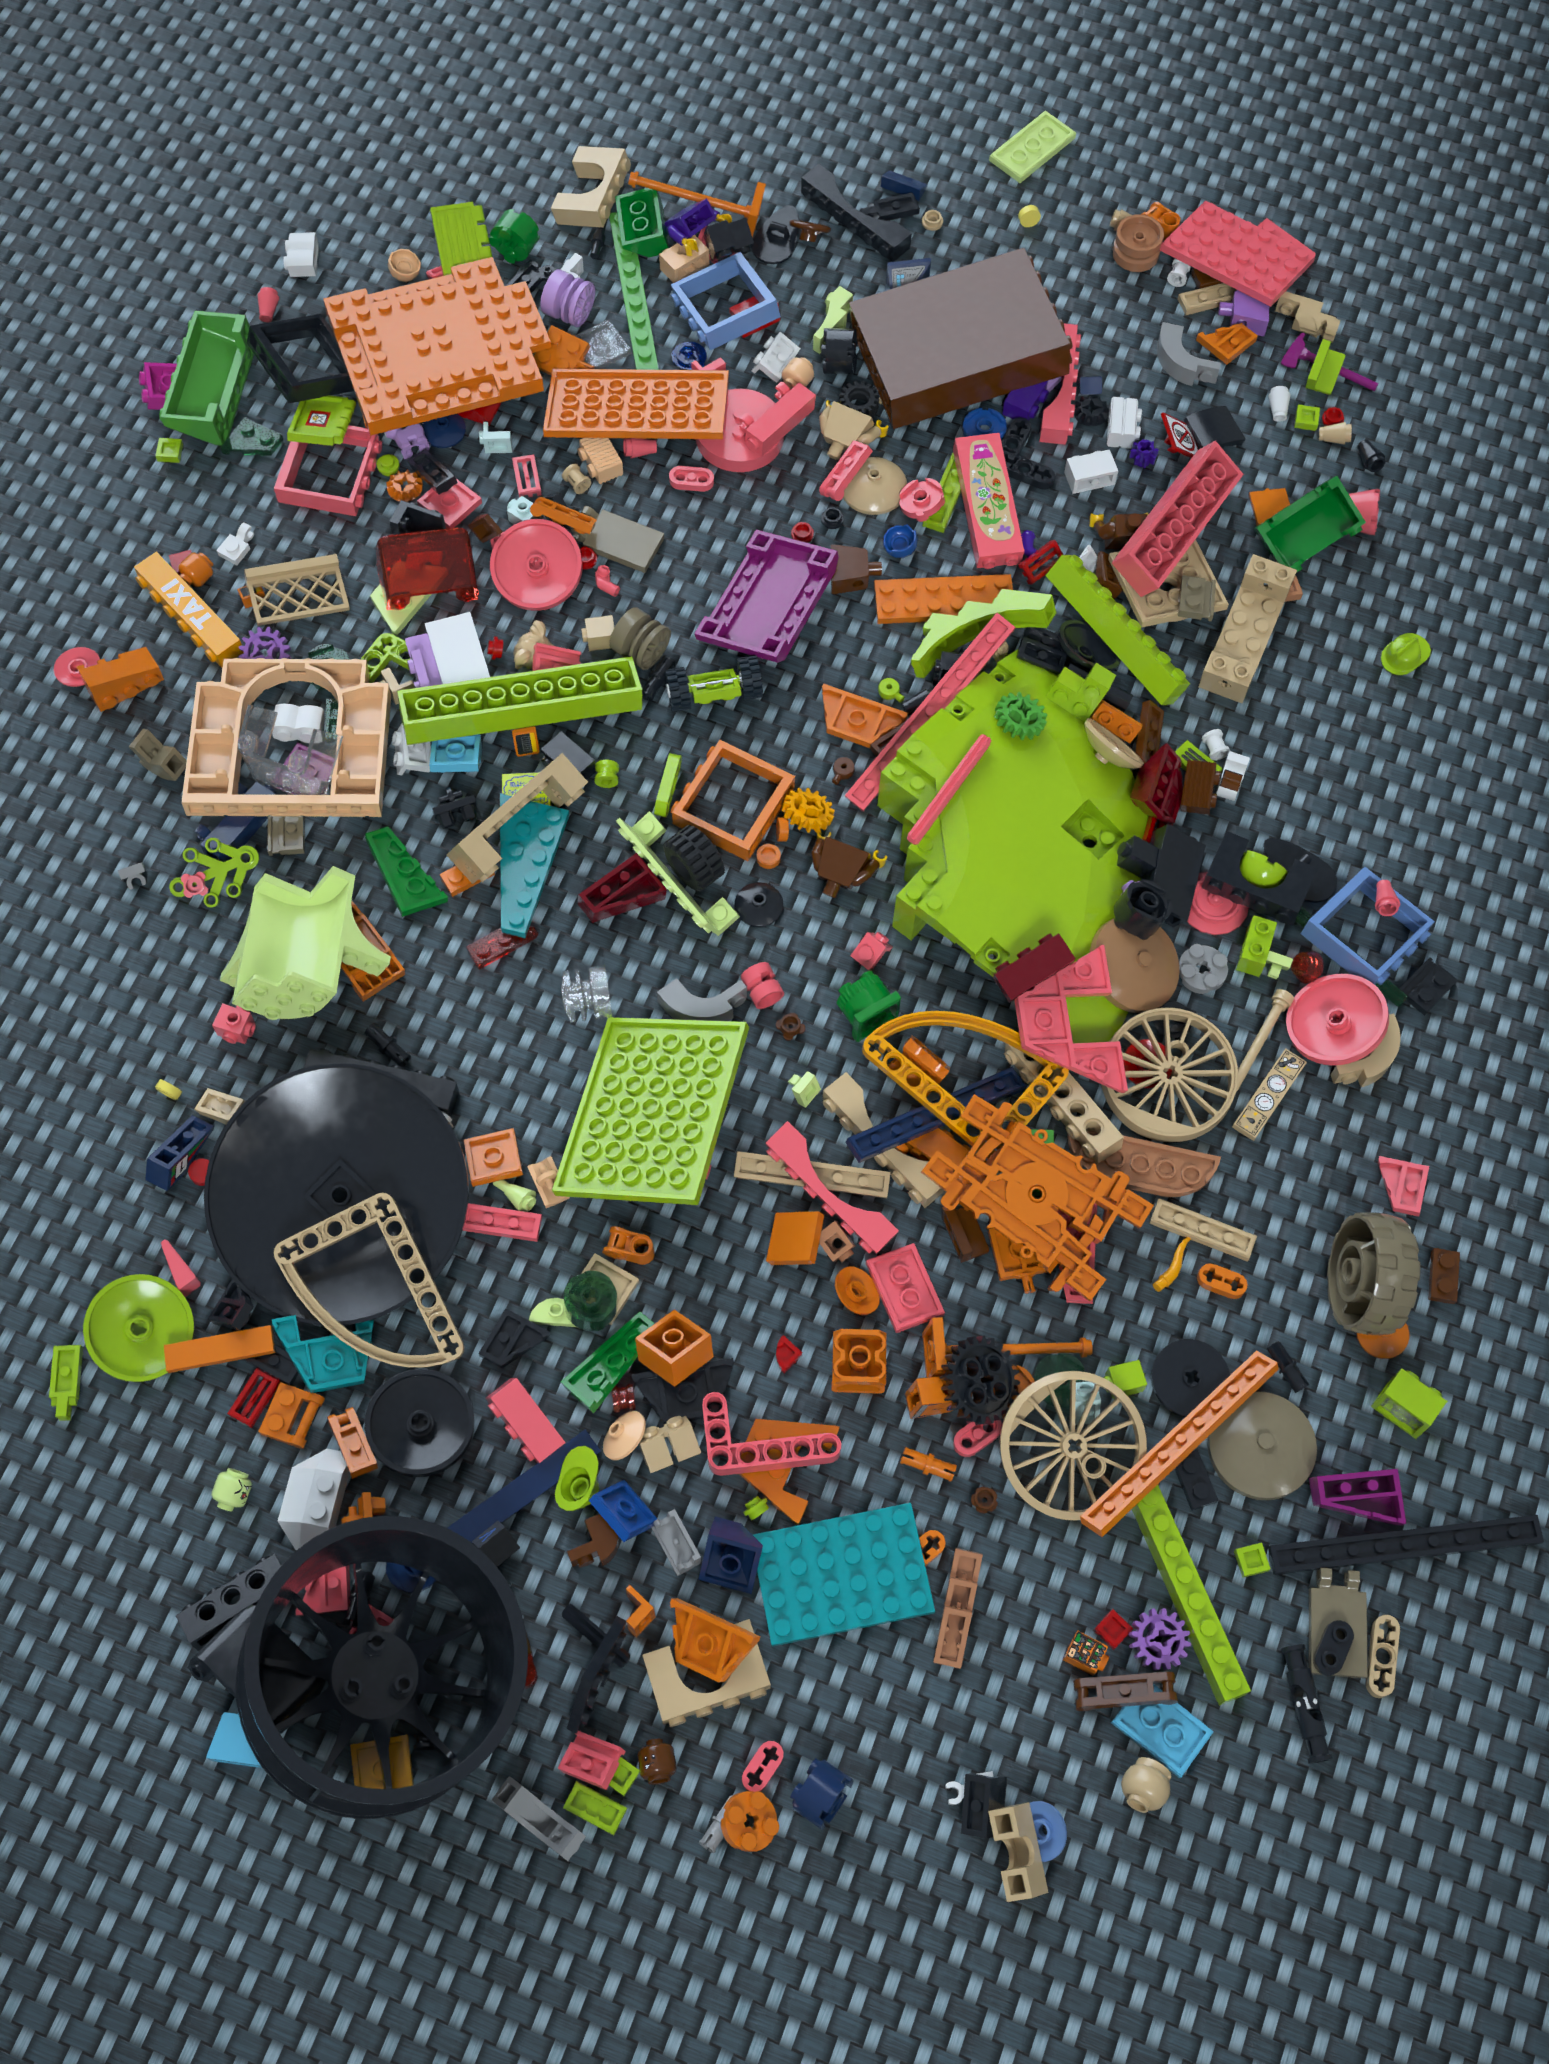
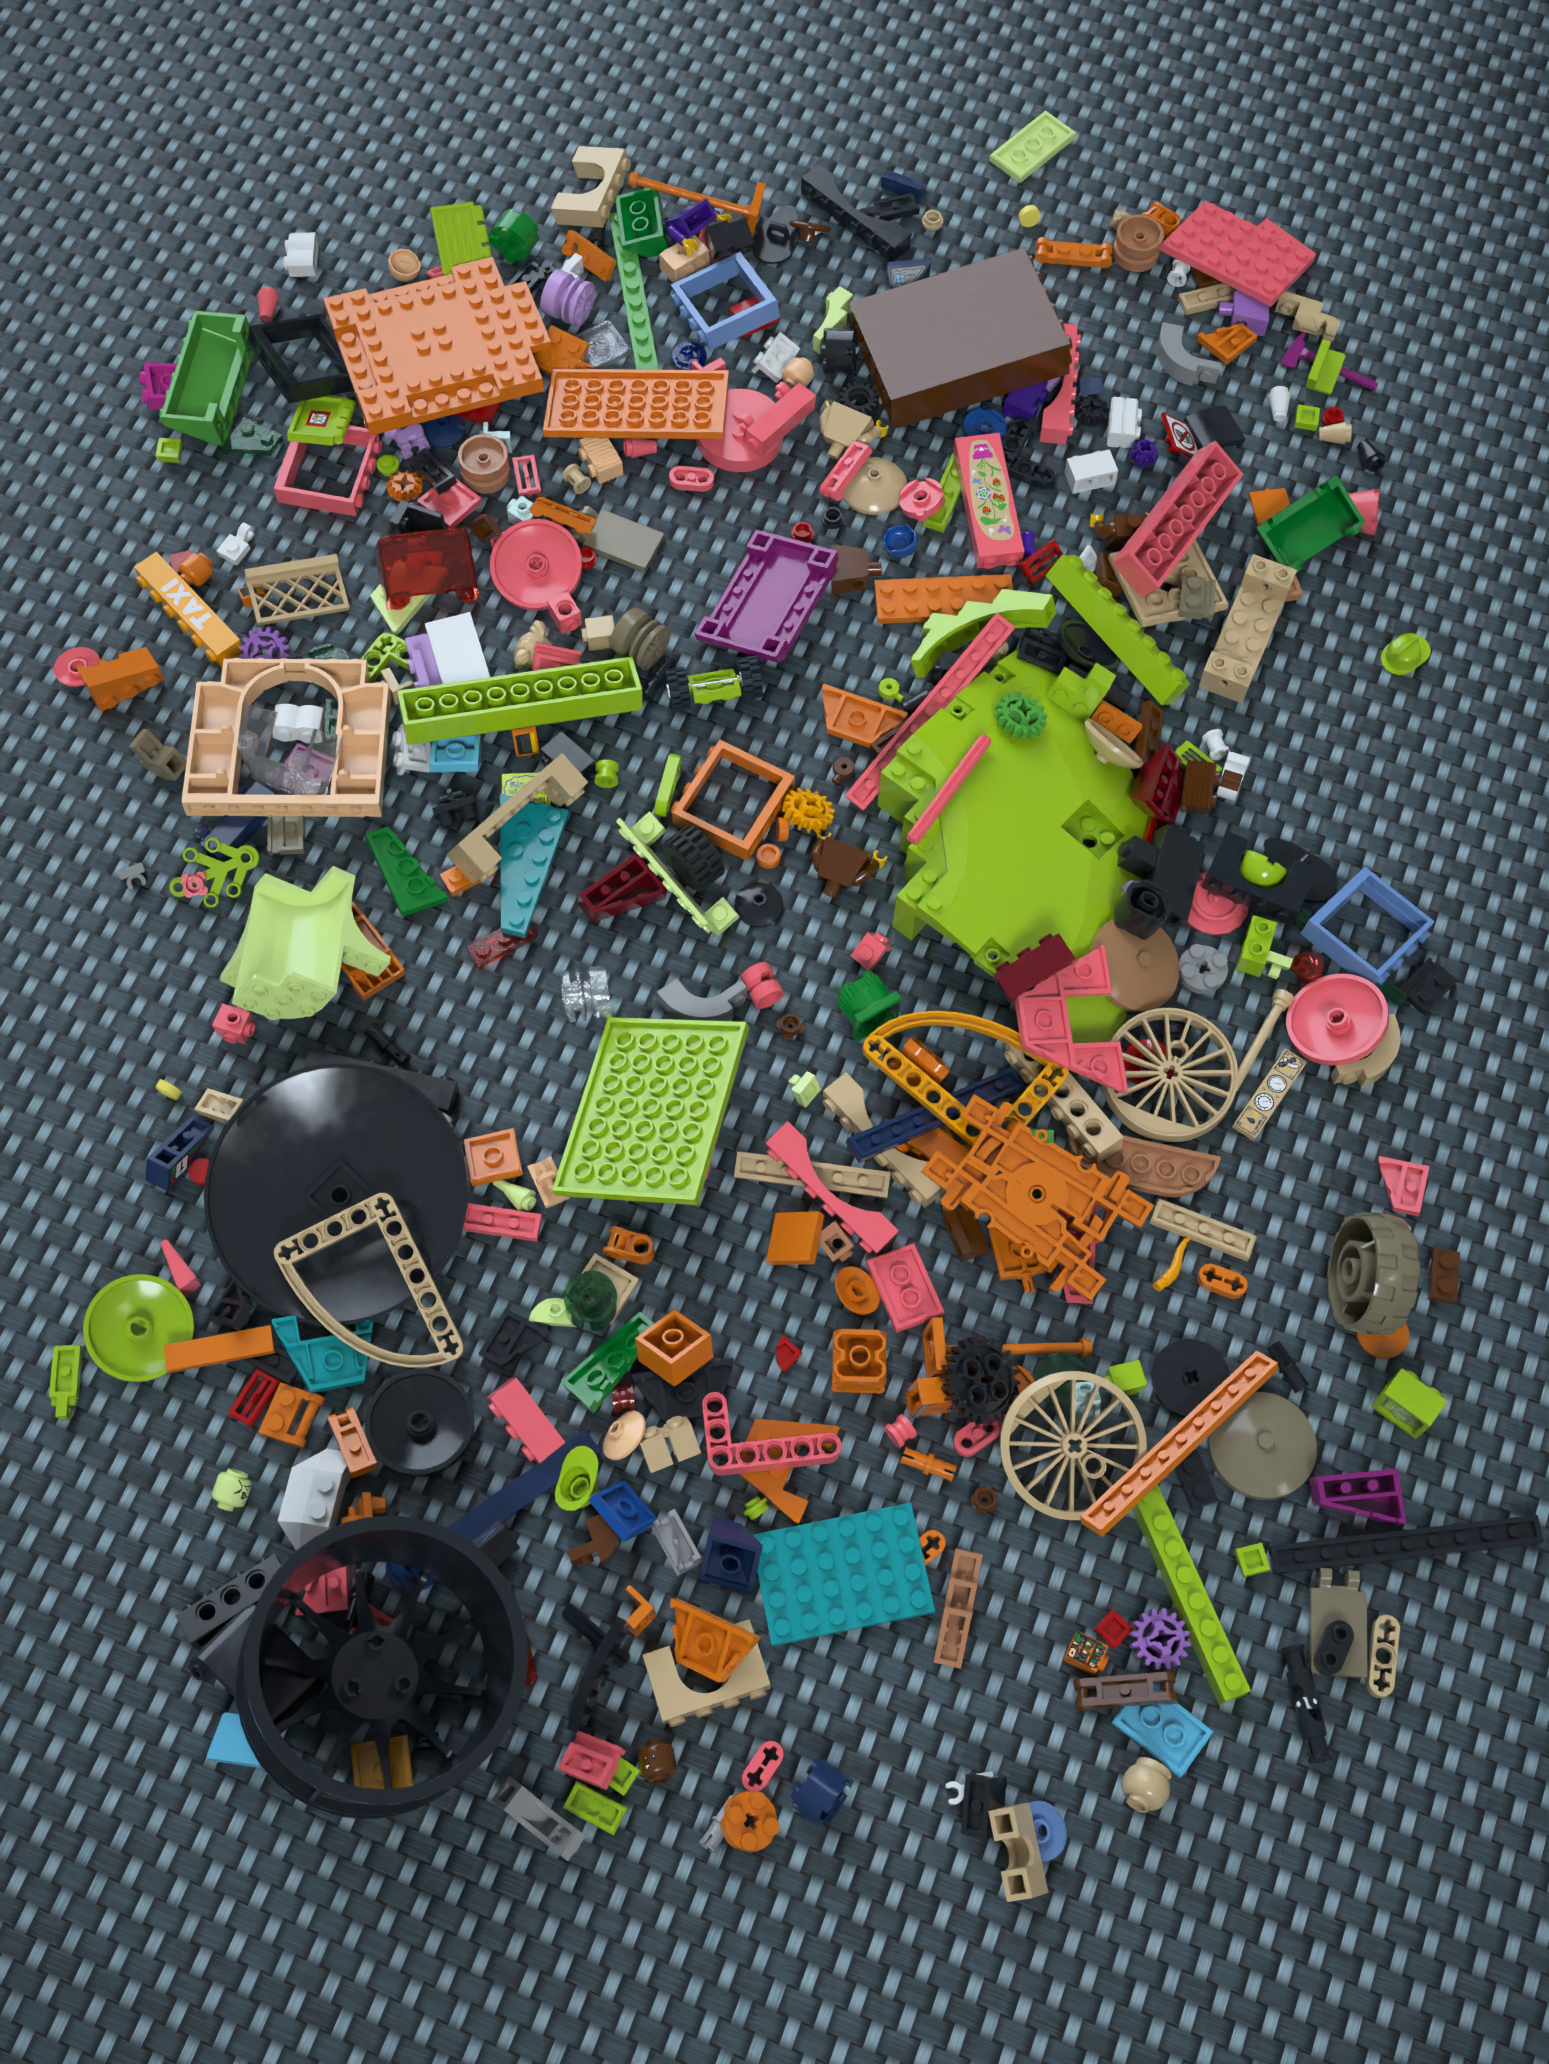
red plate [487,636,503,660] -> none
coral arm [595,565,620,597] -> none
coral cone [1375,880,1400,916] -> none
none -> nougat wheel [458,434,510,494]
none -> coral brick [547,591,582,634]
none -> orange plate [561,230,617,282]
none -> coral wheel [884,1414,917,1449]
none -> orange plate [1035,237,1113,268]

